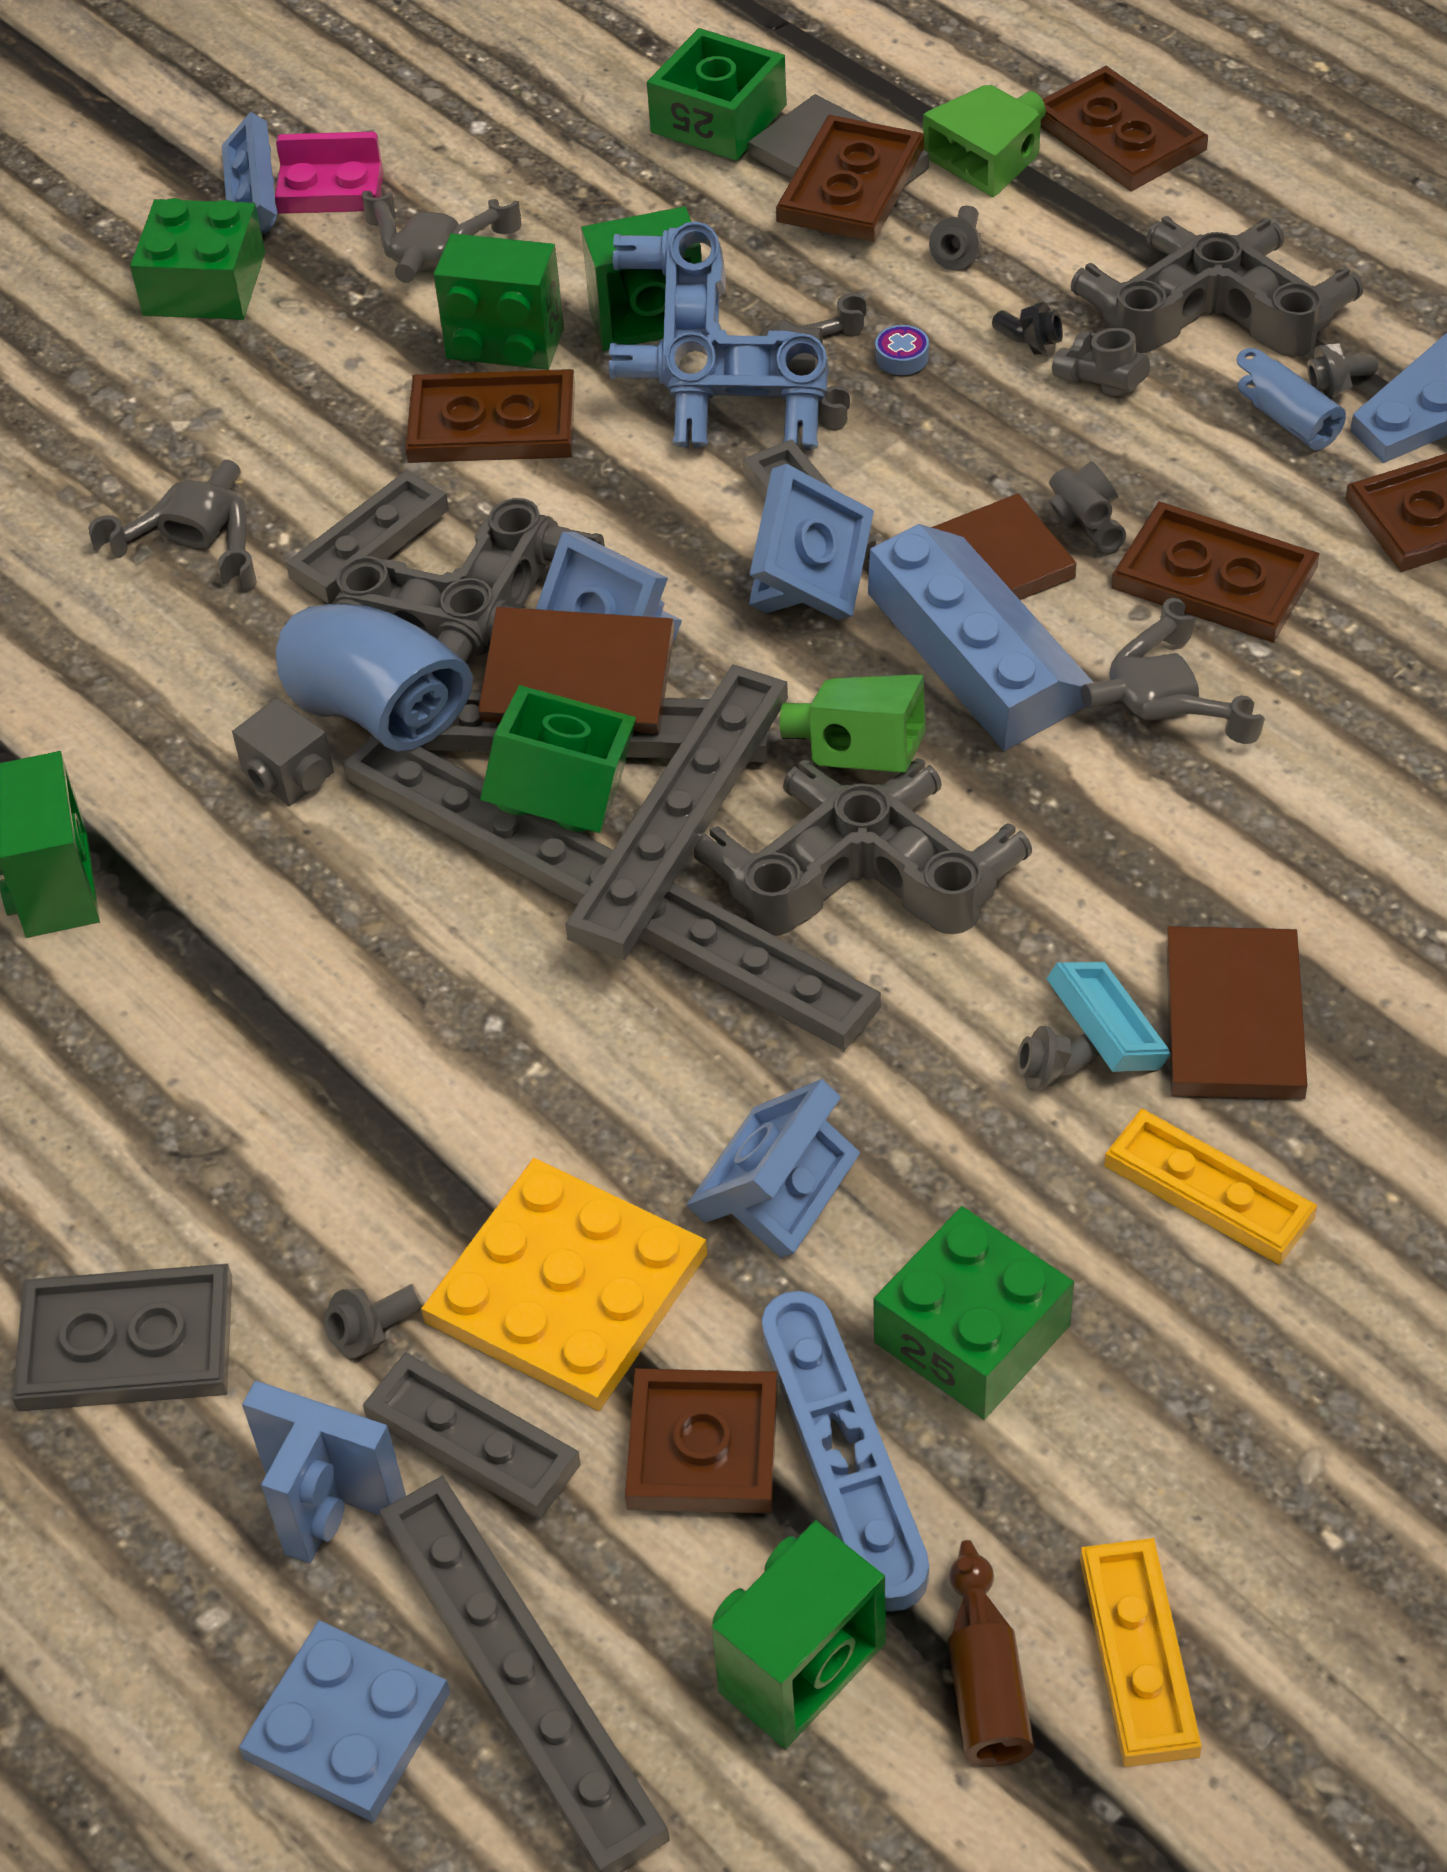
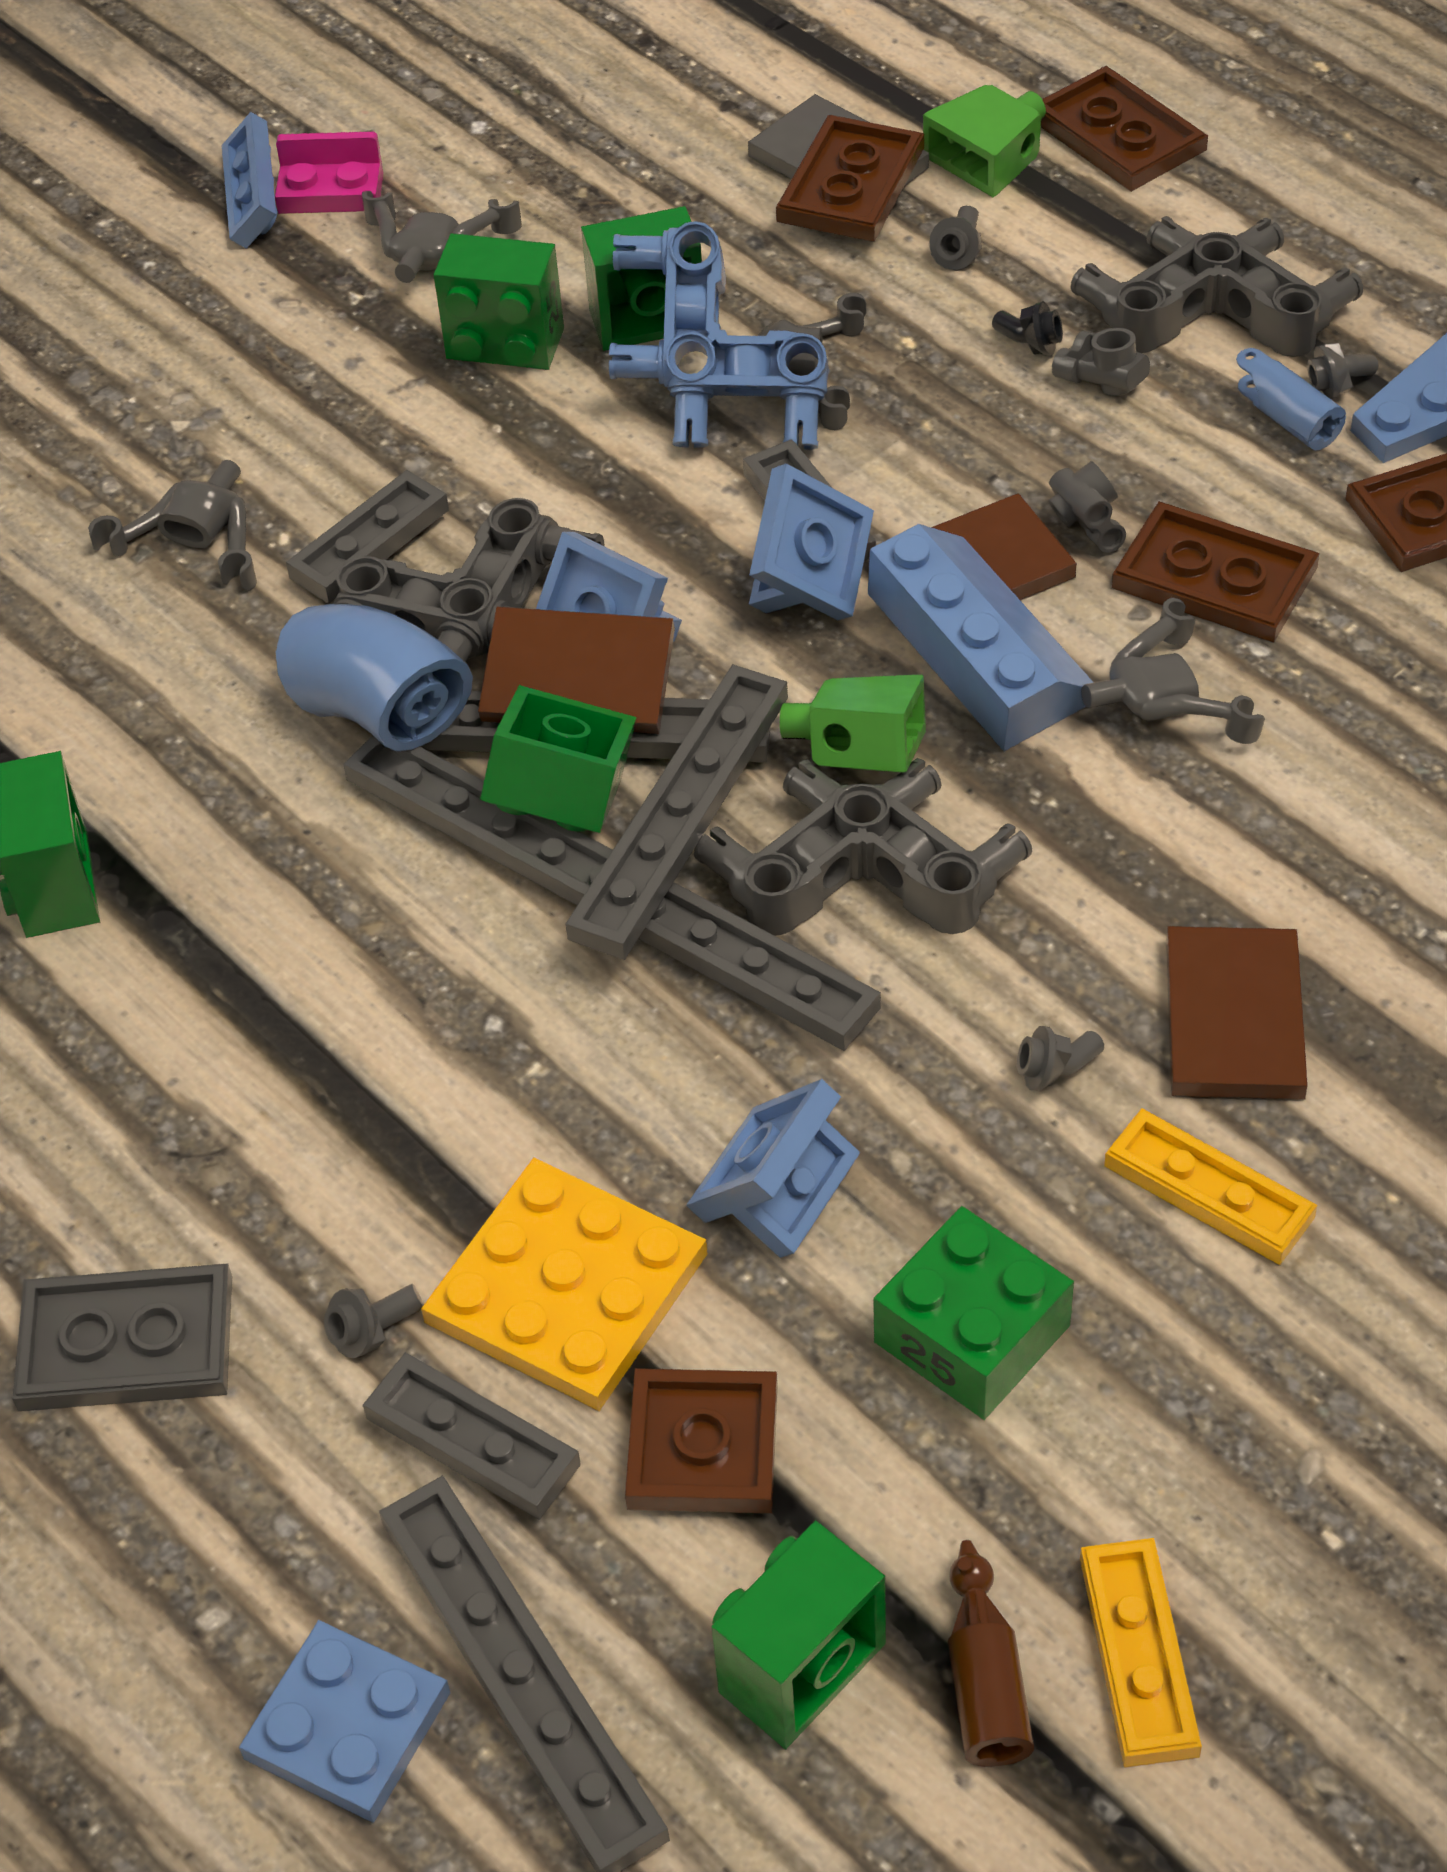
green brick [130,198,266,320] -> none
dark grey brick [232,697,334,806] -> none
medium blue bracket [242,1380,406,1564] -> none
reddish brown tile [405,369,575,463] -> none
green brick [647,28,787,161] -> none
medium blue piece [762,1291,929,1611] -> none
tile [875,325,929,375] -> none
medium azure tile [1046,962,1171,1072] -> none

